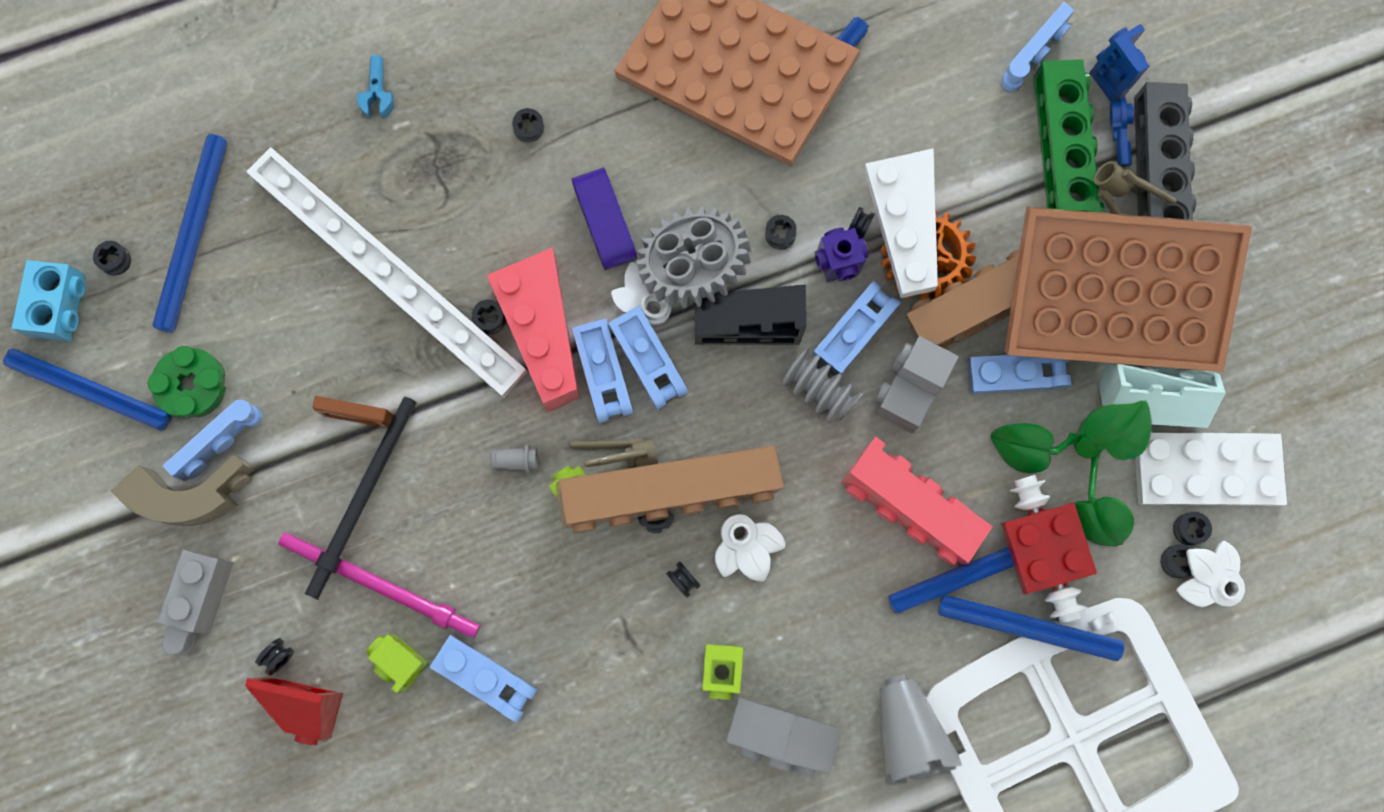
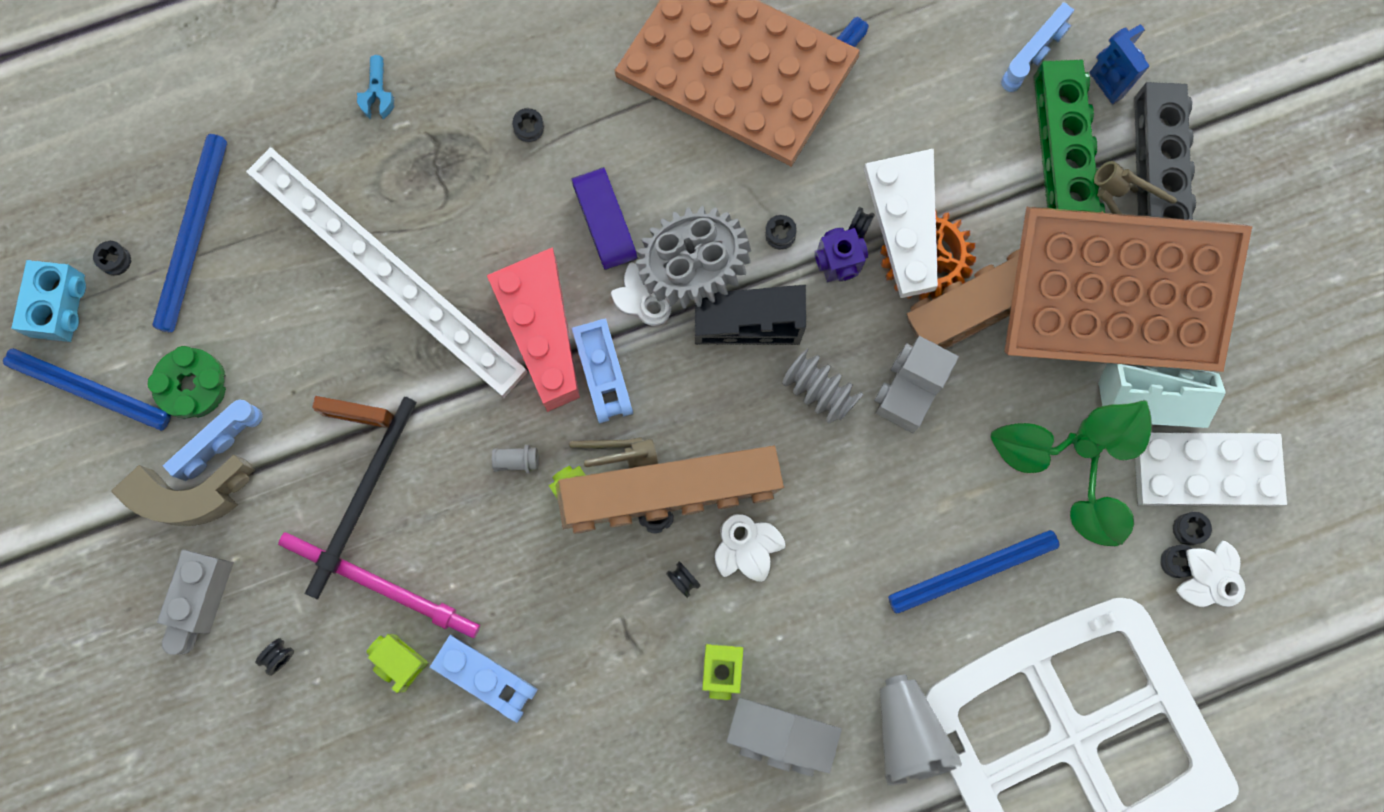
red slope [245,677,343,745] -> none
black bush [472,300,506,335] -> none
light blue plate [608,305,688,410] -> none
light blue plate [812,281,902,374] -> none
coral wedge [841,436,992,566] -> none
blue axle [938,595,1124,661] -> none
light blue plate [967,355,1072,394] -> none
red plate [1001,475,1097,623] -> none
blue plate [1110,97,1134,167] -> none

